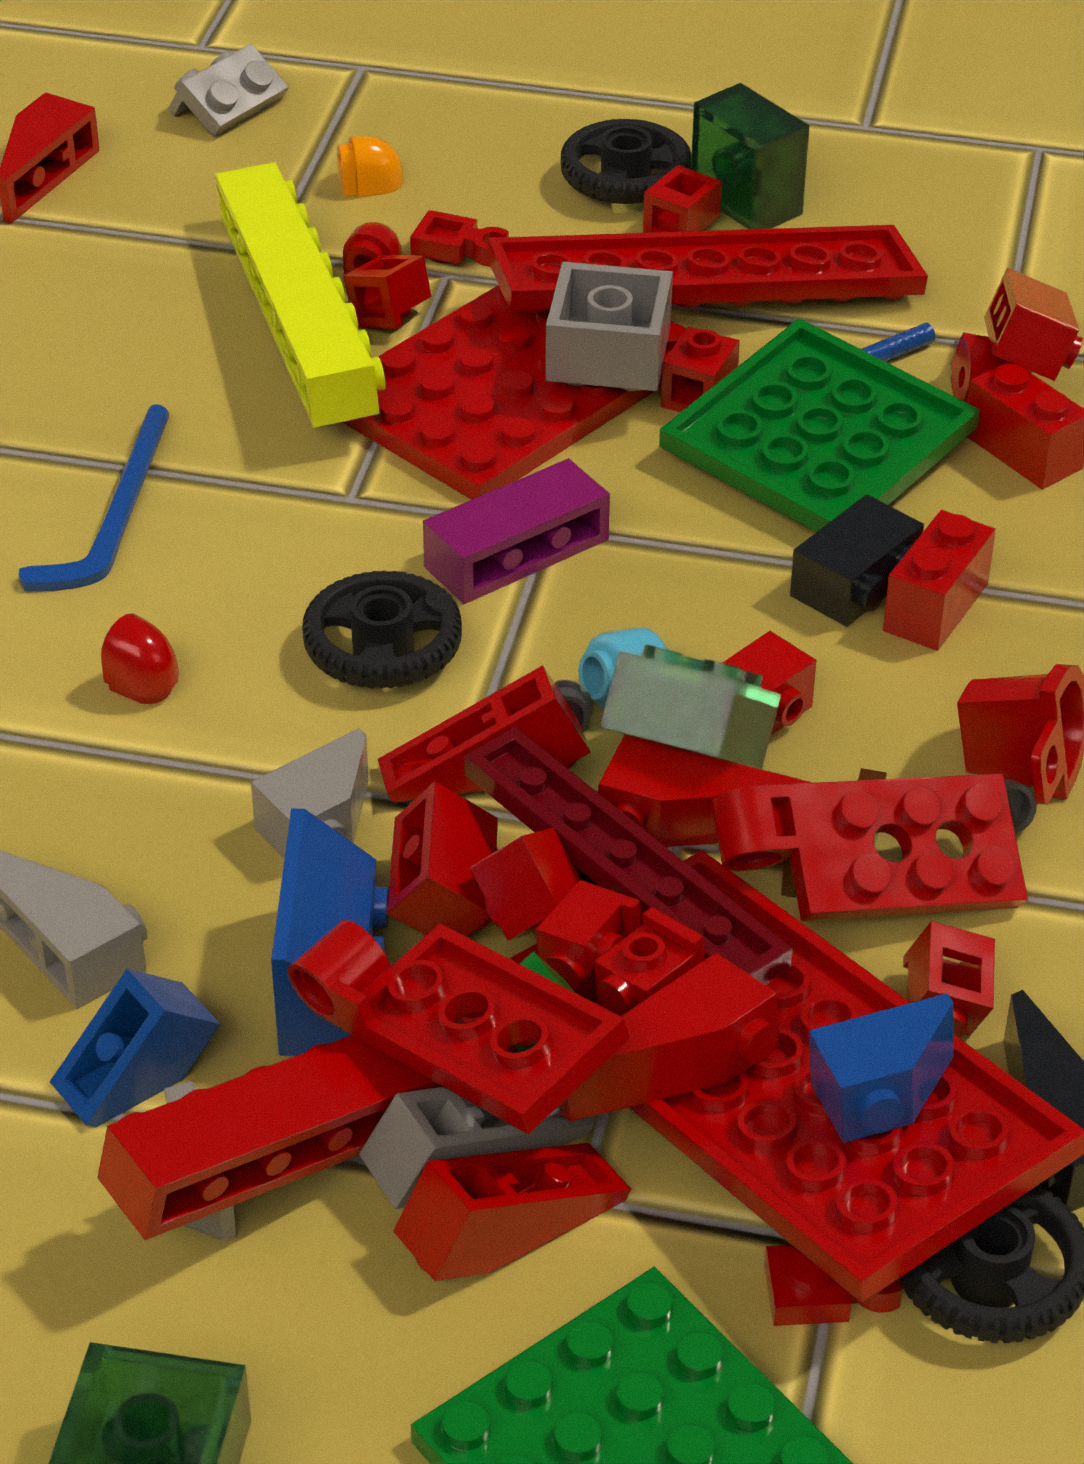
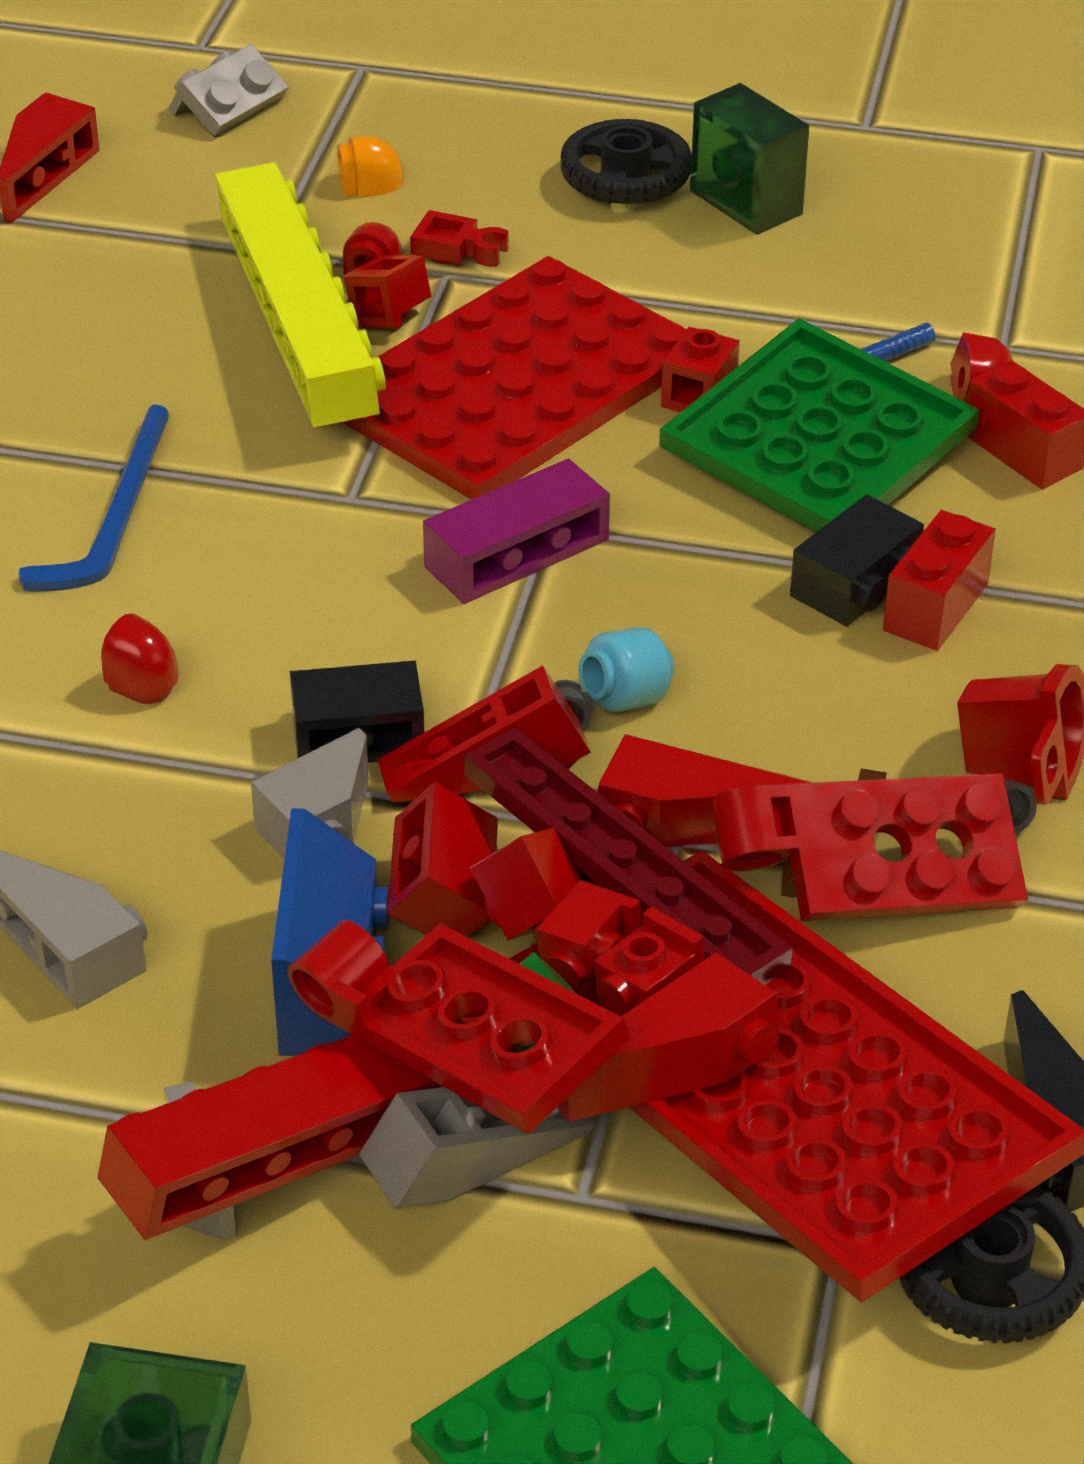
blue slope [50,969,221,1127] -> none
black wheel [302,570,462,689] -> none
red slope [393,1142,632,1281] -> none
red plate [486,225,928,314] -> none
light grey brick [546,262,673,391] -> none
clear green brick [600,644,781,769] -> none
red brick [643,165,722,233] -> none
red brick [716,631,817,742] -> none
red plate [764,1245,902,1326] -> none
blue slope [809,993,954,1143] -> none
red brick [903,921,995,1038] -> none
red brick [984,268,1083,381] -> none
none -> black brick [290,660,424,763]

